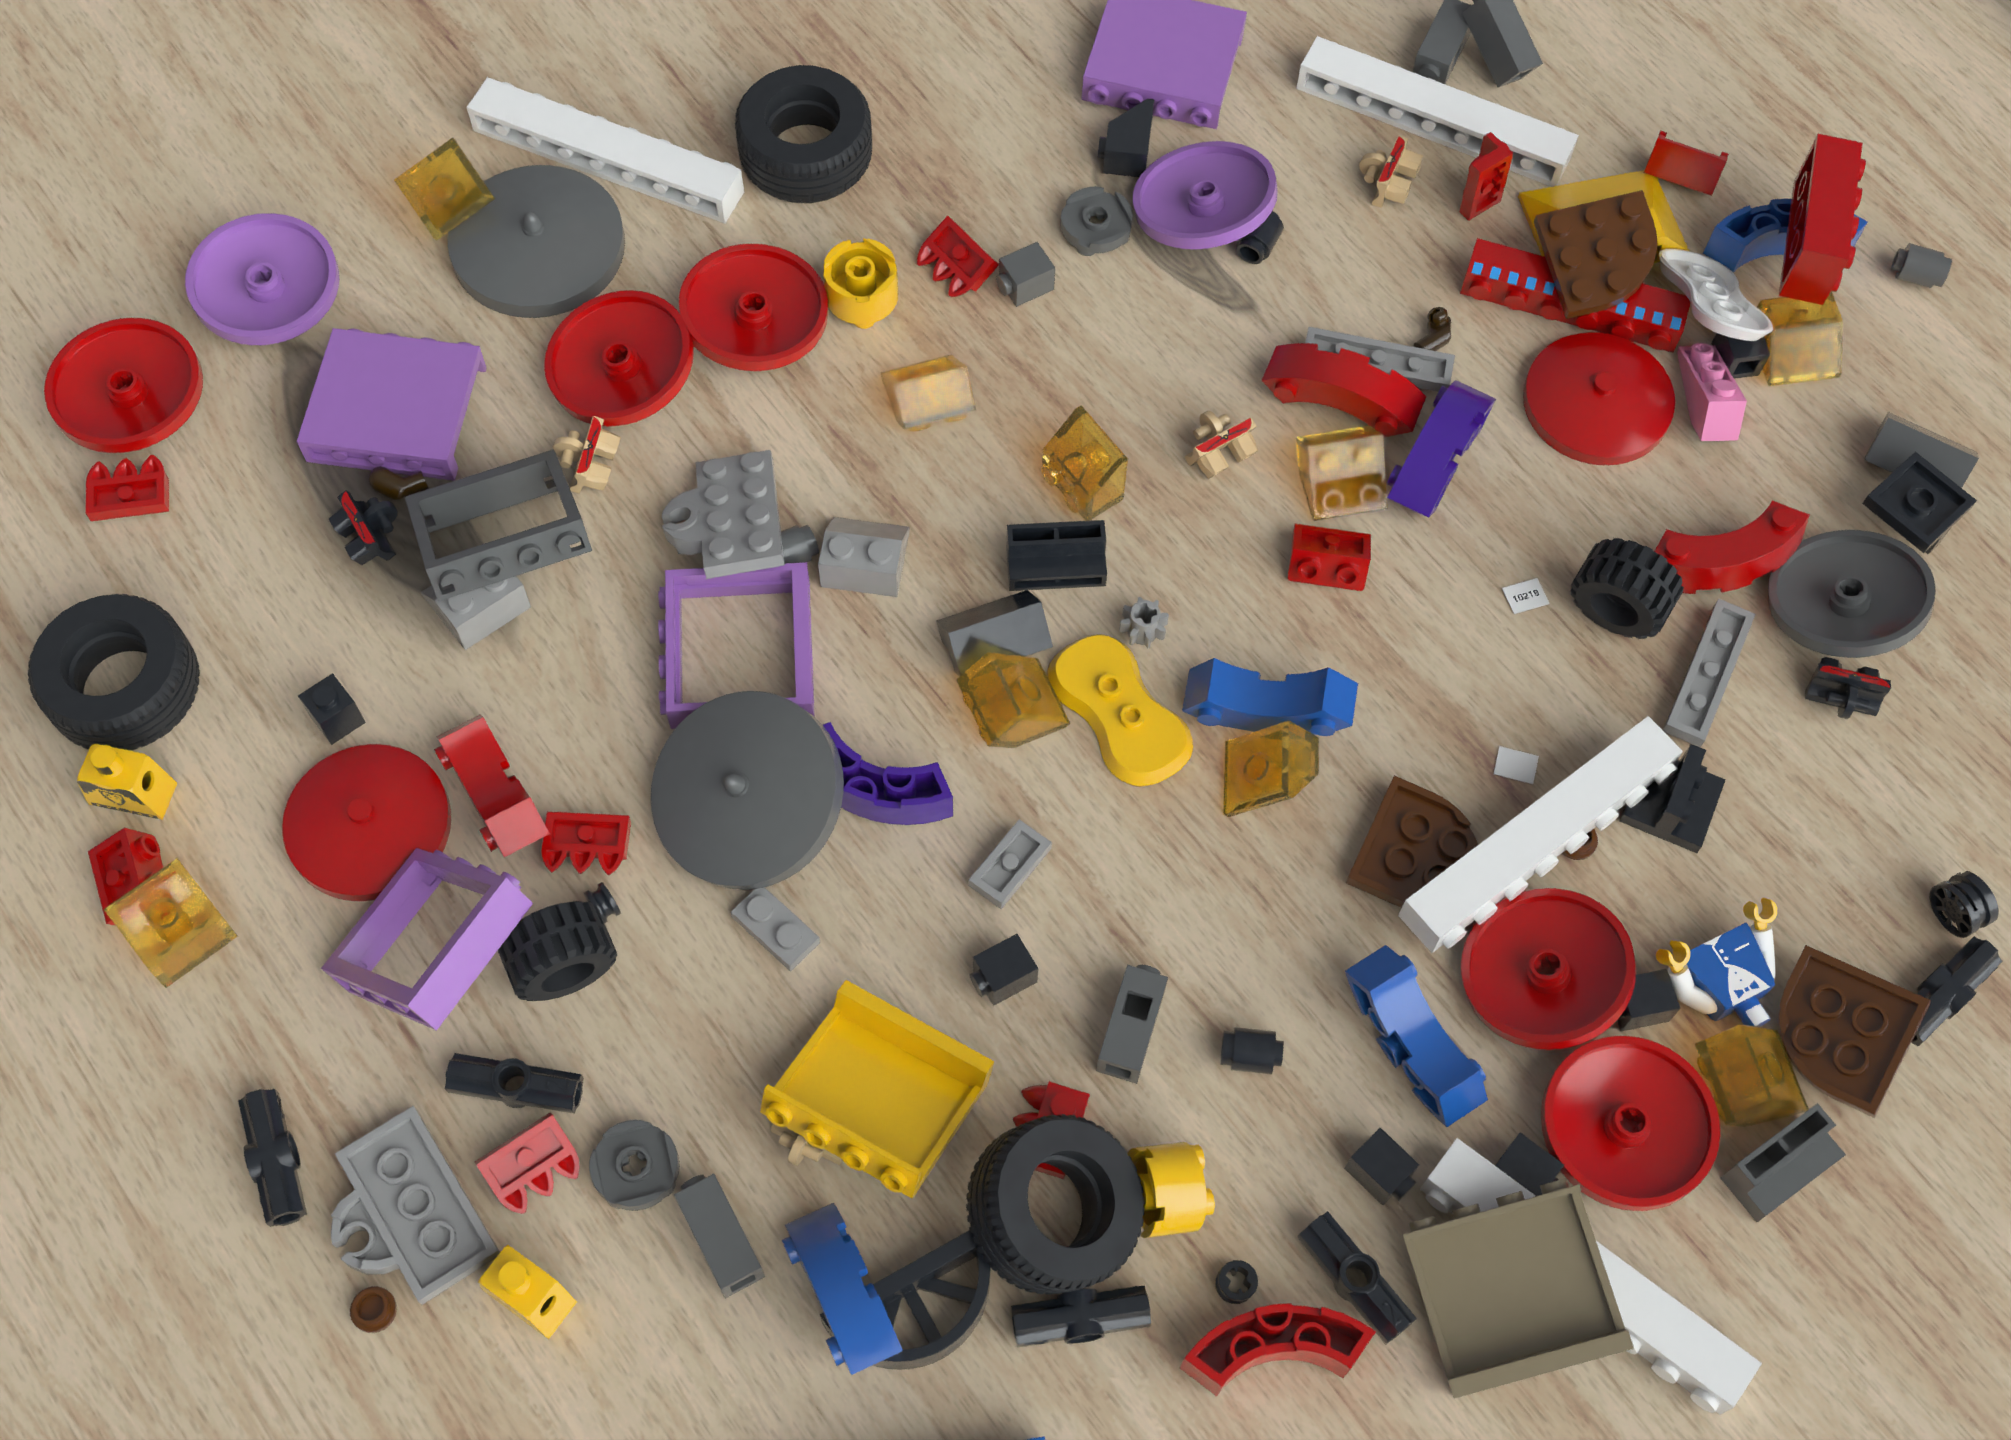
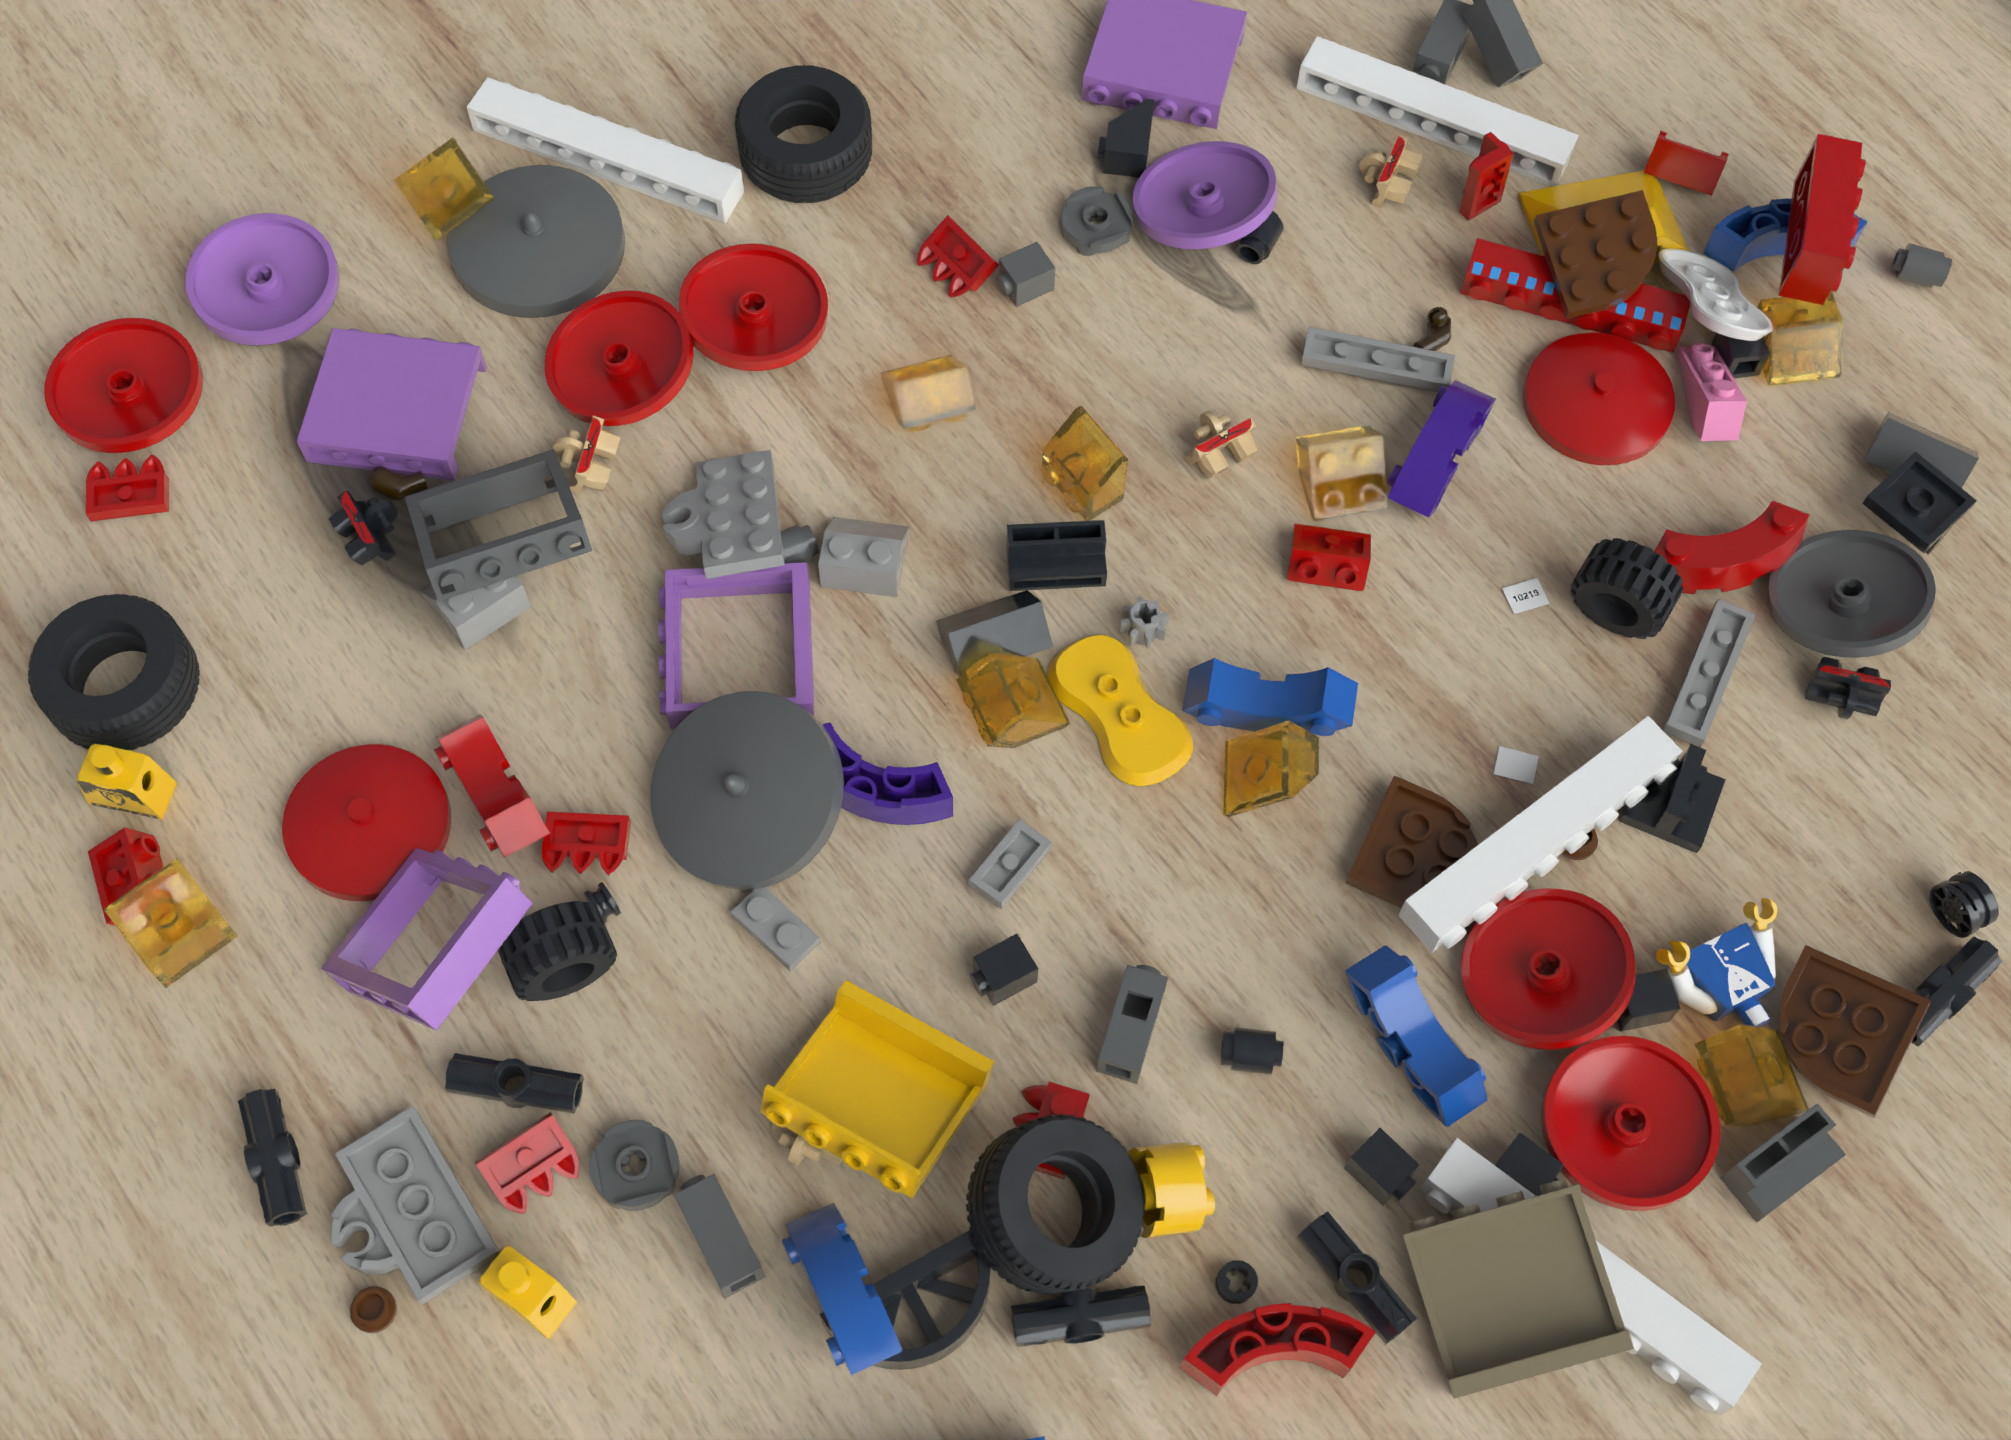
black brick [298,673,366,745] -> none
yellow brick [823,238,898,329] -> none
red brick [1261,343,1426,438] -> none

